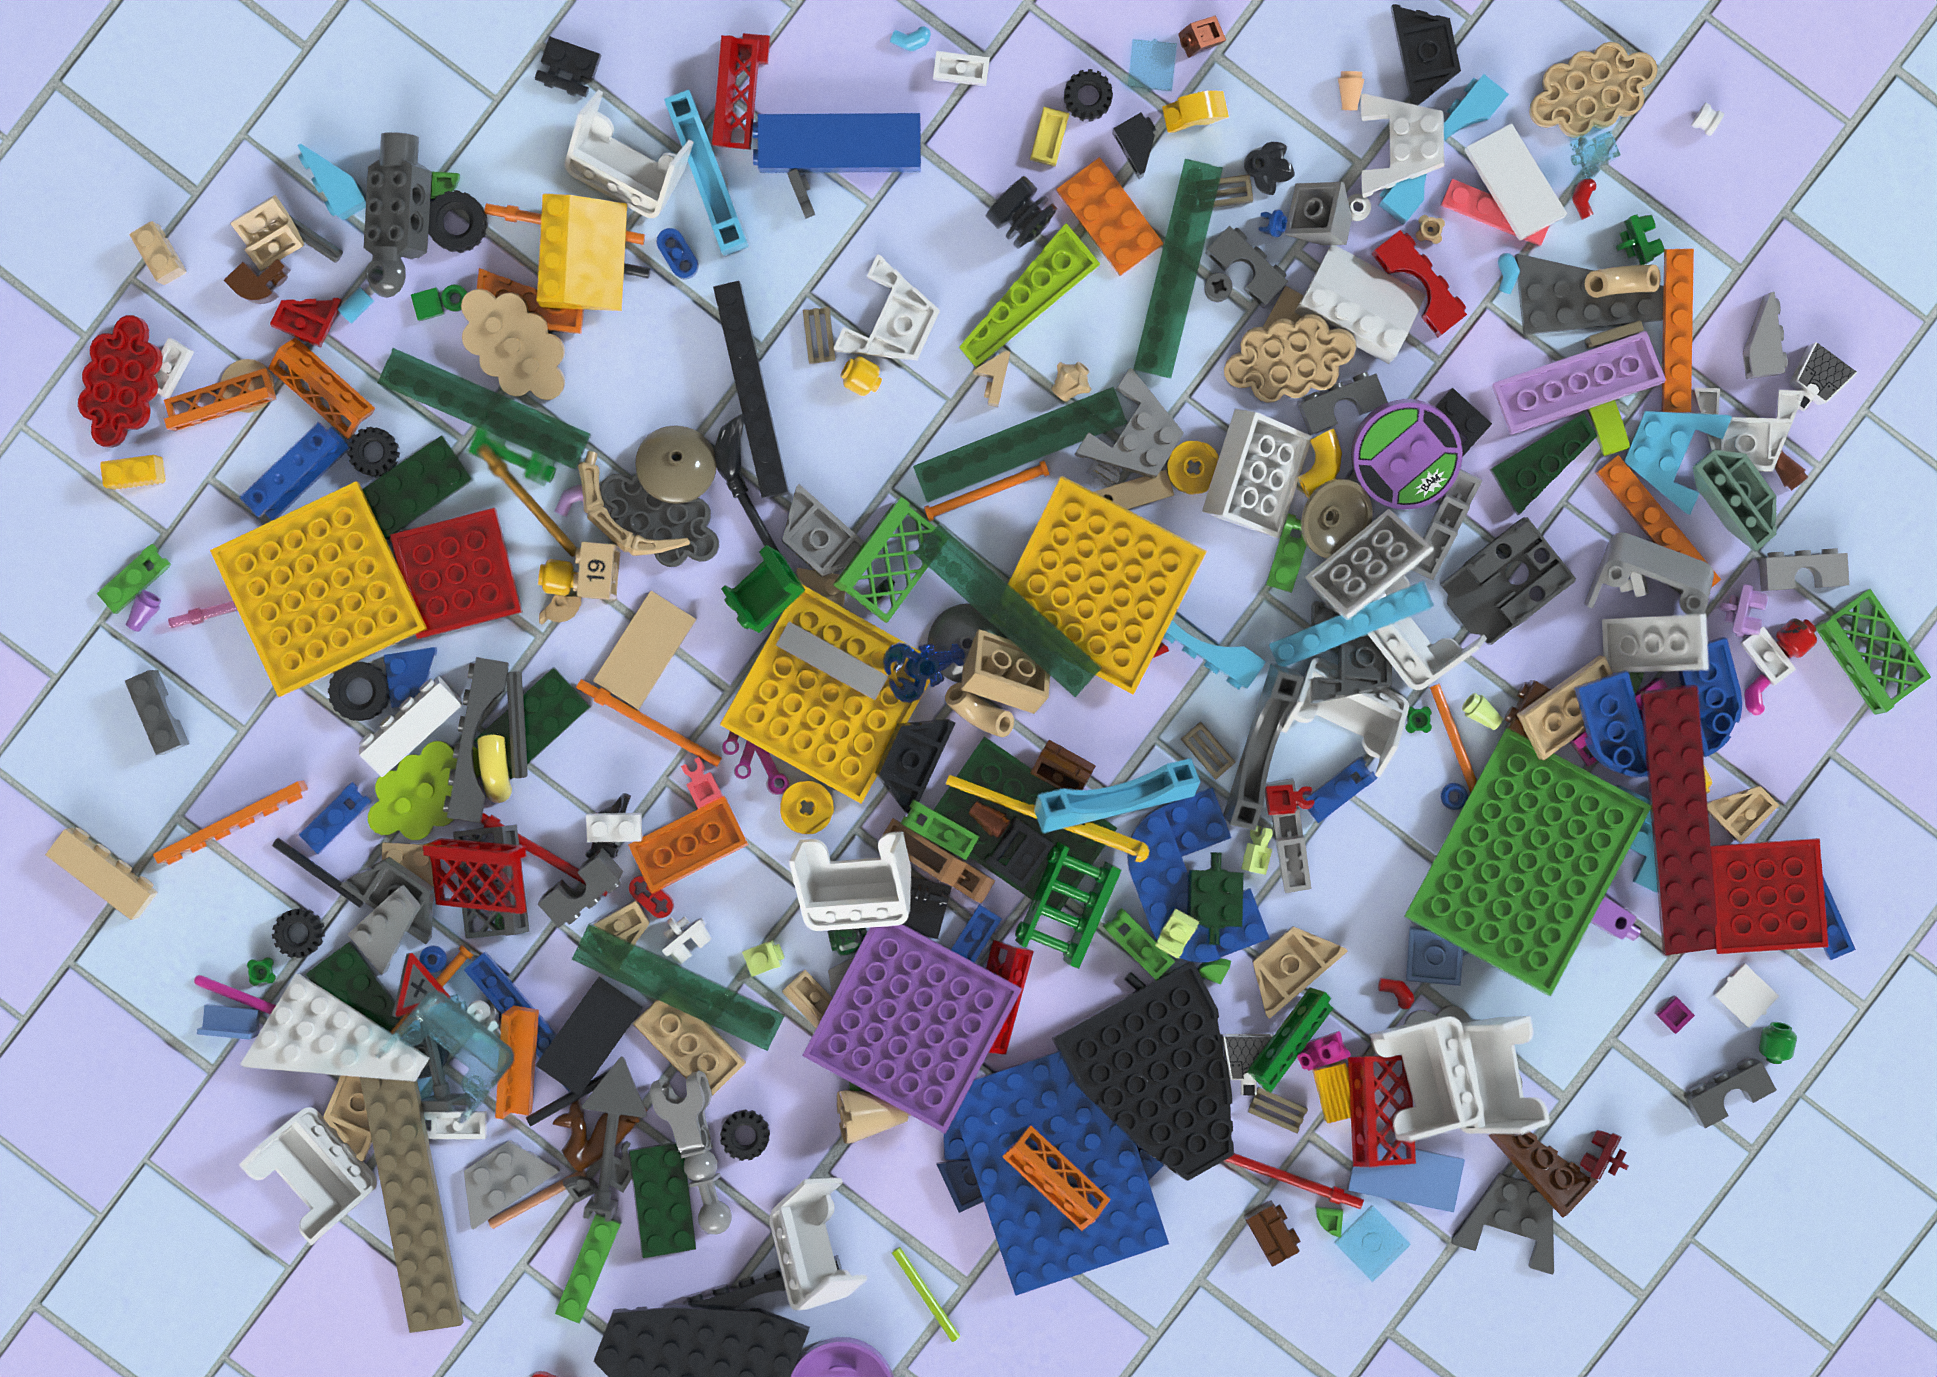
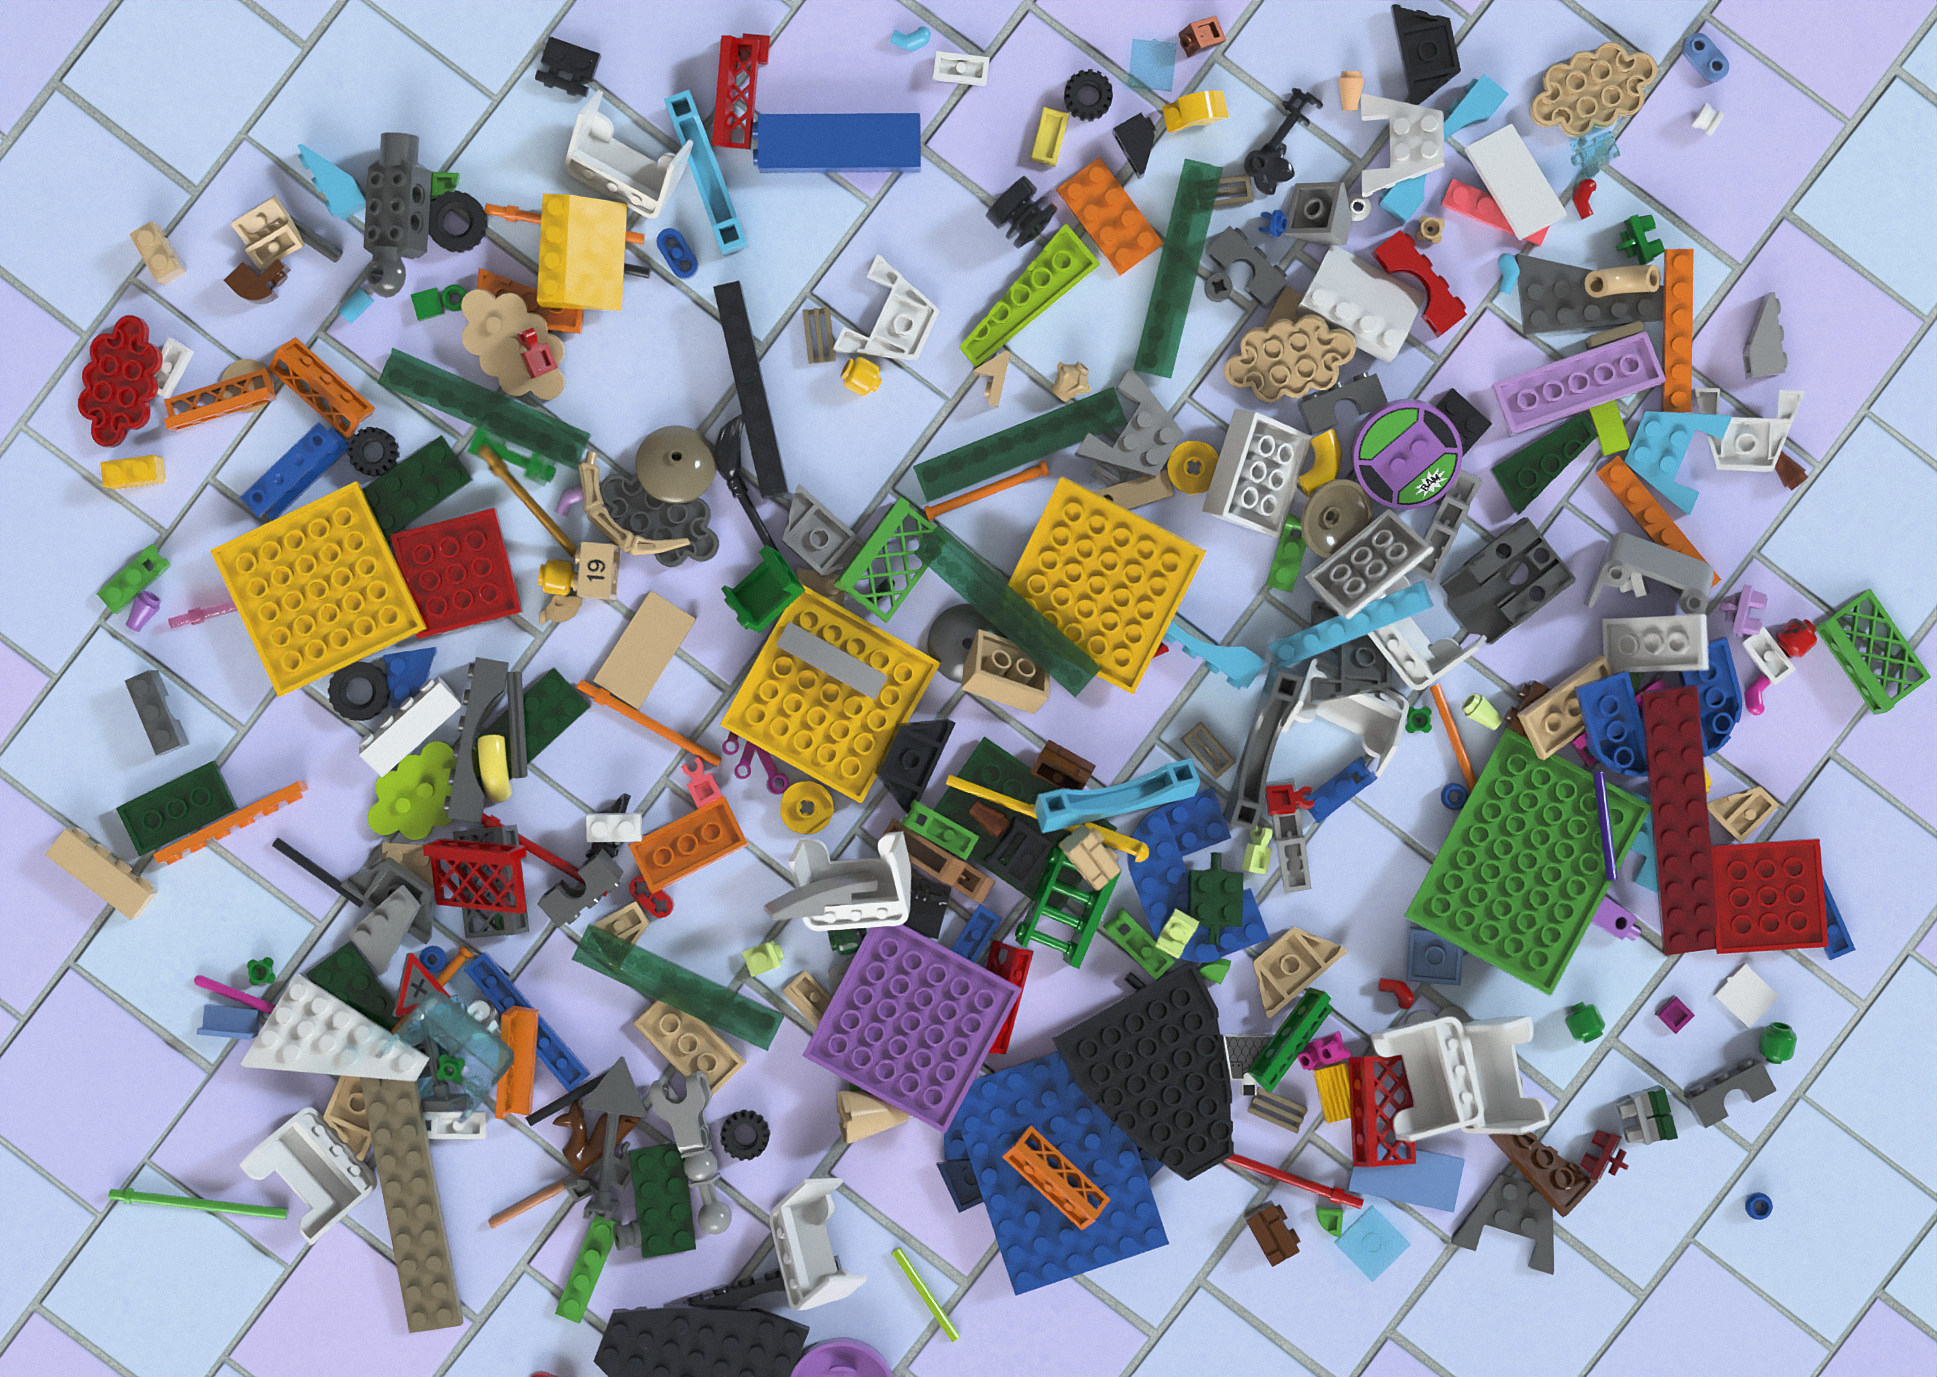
red wing [270,298,343,348] -> none
black tyre [272,908,325,958] -> none
blue plate [299,782,372,854] -> none
light grey wing [464,1140,560,1229] -> none
black tile [535,976,643,1096] -> none
white hips [662,916,712,965] -> none
dark grey plate [787,169,815,219] -> none
clear blue animal [883,642,965,703] -> none
tan cylinder [945,683,1014,737] -> none
sand green wedge [1692,450,1777,552] -> none
light grey arch [1759,548,1850,591] -> none
torso [1789,342,1858,411] -> none
none -> bright green bar [109,1188,288,1220]
none -> dark green plate [116,761,239,856]
none -> green plate [436,1054,465,1084]
none -> red plate [517,328,558,379]
none -> dark grey wheel [613,1220,641,1251]
none -> light grey slope [764,871,878,920]
none -> tan brick [1059,825,1121,890]
none -> black piece [1267,88,1323,151]
none -> green head [1565,1002,1606,1044]
none -> dark purple bar [1593,772,1618,881]
none -> light grey hips [1616,1085,1678,1145]
none -> medium blue plate [1682,33,1729,82]
none -> blue plate [1745,1192,1773,1220]

